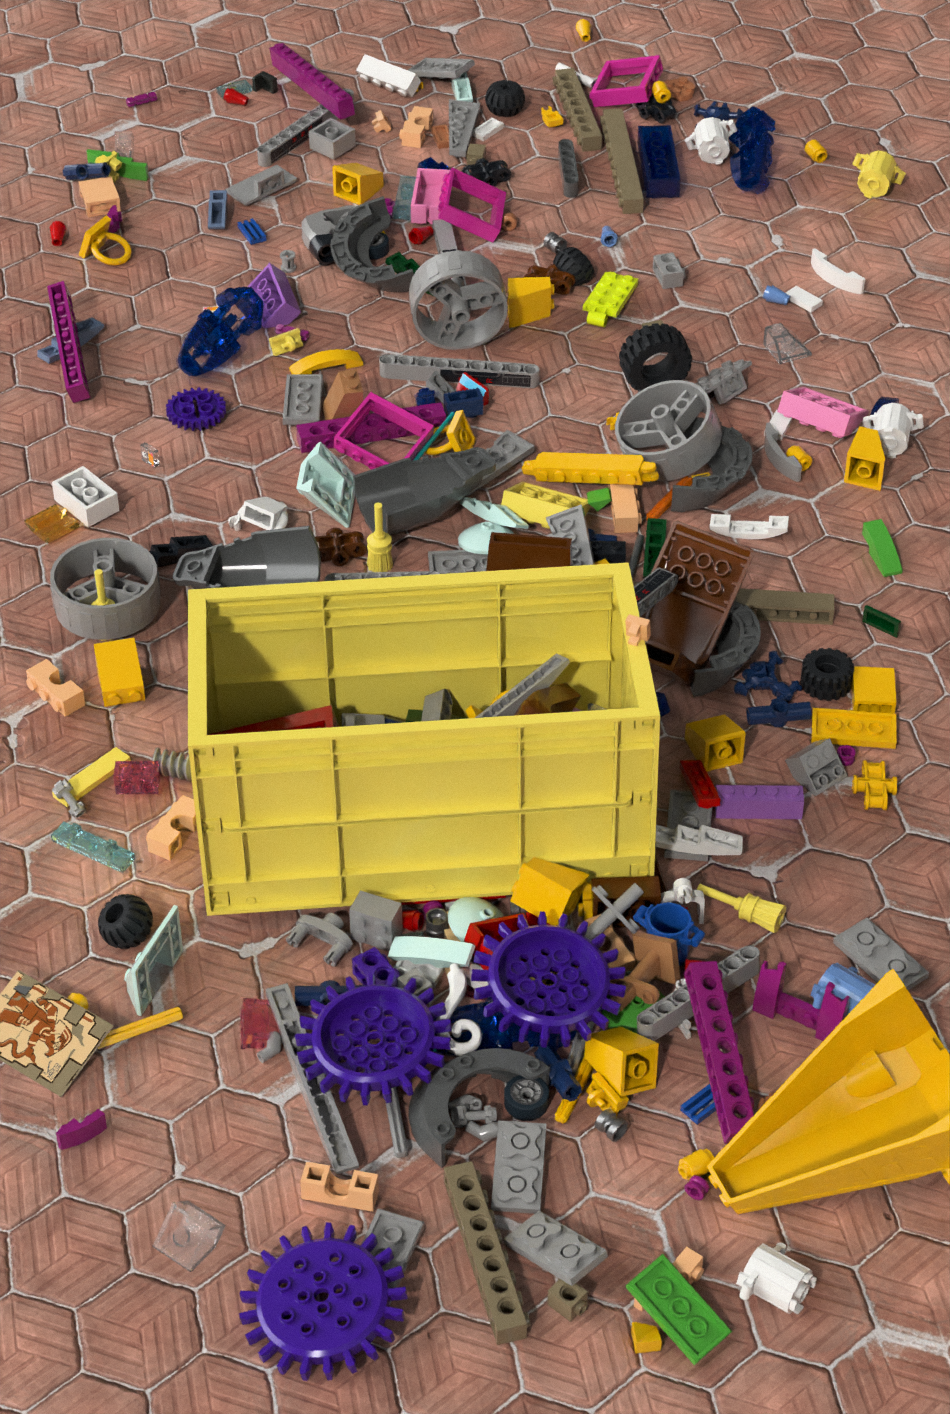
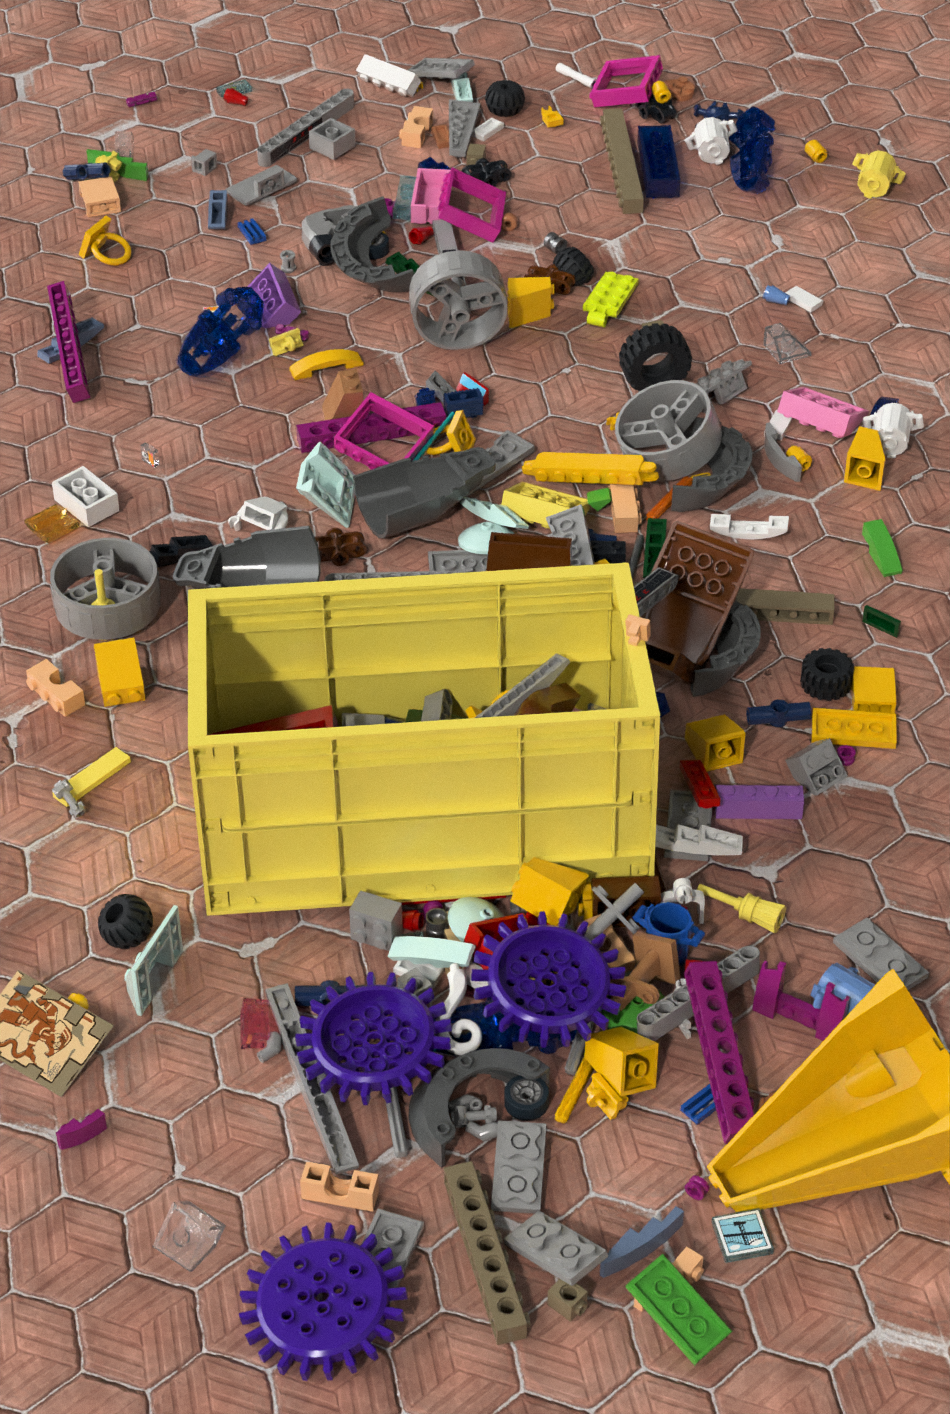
red cone [49,221,67,246] -> none
clear light blue hinge [51,821,135,873] -> none
yellow axle [97,1007,183,1049] -> none
magenta slope [107,205,122,233] -> none
clear pink brick [113,761,160,794] -> none
light nougat arch [146,795,197,861] -> none
light grey piece [152,747,192,781] -> none
dark purple gear [166,387,226,431] -> none
pearl dark grey bracket [252,71,278,94] -> none
magenta brick [269,43,355,120] -> none
light grey piece [283,374,323,425] -> none
light grey connector [286,913,353,967] -> none
yellow slope [332,163,384,205] -> none
dark purple brick [352,947,401,987] -> none
light yellow piece [367,503,393,572] -> none
light nougat tile [372,110,392,133] -> none
light grey beam [379,354,540,388] -> none
dark blue piece [534,1045,582,1102] -> none
dark tan brick [553,68,602,152] -> none
dark grey beam [558,139,579,198] -> none
yellow cone [576,19,591,42] -> none
flat silver wheel [595,1109,628,1142] -> none
medium blue cone [601,226,618,247] -> none
yellow slope [631,1322,662,1354] -> none
light grey brick [653,252,686,289] -> none
yellow brick [678,1149,714,1180] -> none
dark blue piece [734,650,802,702] -> none
white container [736,1243,817,1314] -> none
white slope [811,248,865,294] -> none
yellow axle [852,760,897,811] -> none
none -> light grey brick [191,149,217,176]
none -> sand blue slope [600,1206,684,1278]
none -> tile [711,1208,774,1263]

